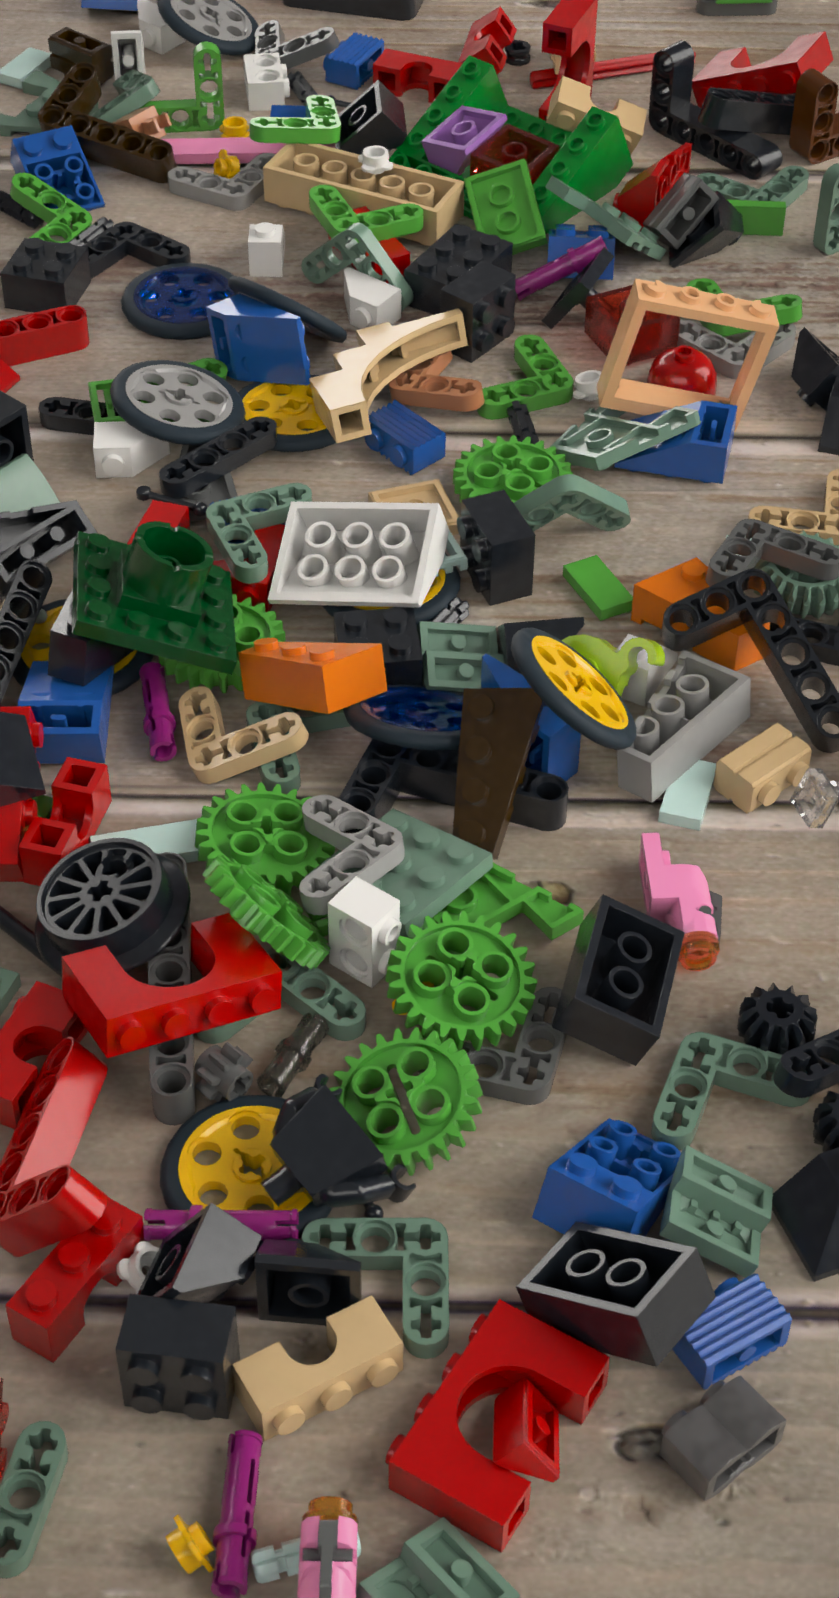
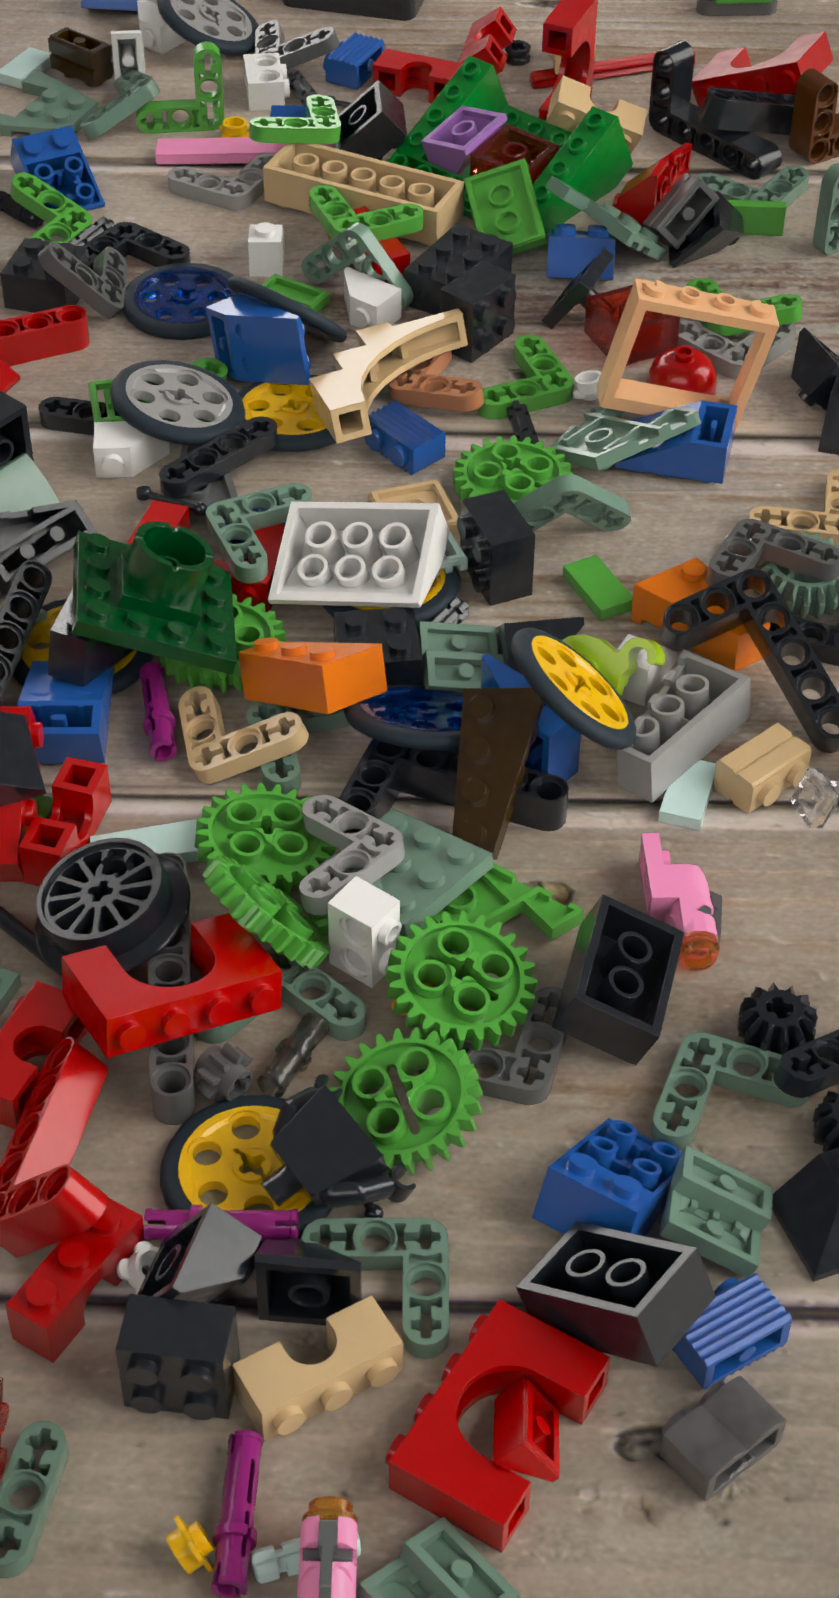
dark brown beam [38,62,177,183] -> none
nougat brick [112,105,172,139] -> none
yellow plate [213,149,240,179] -> none
white plate [358,145,393,174] -> none
magenta pin [515,235,608,301] -> none
none -> dark grey beam [38,242,128,319]
none -> bright green tile [261,273,330,313]

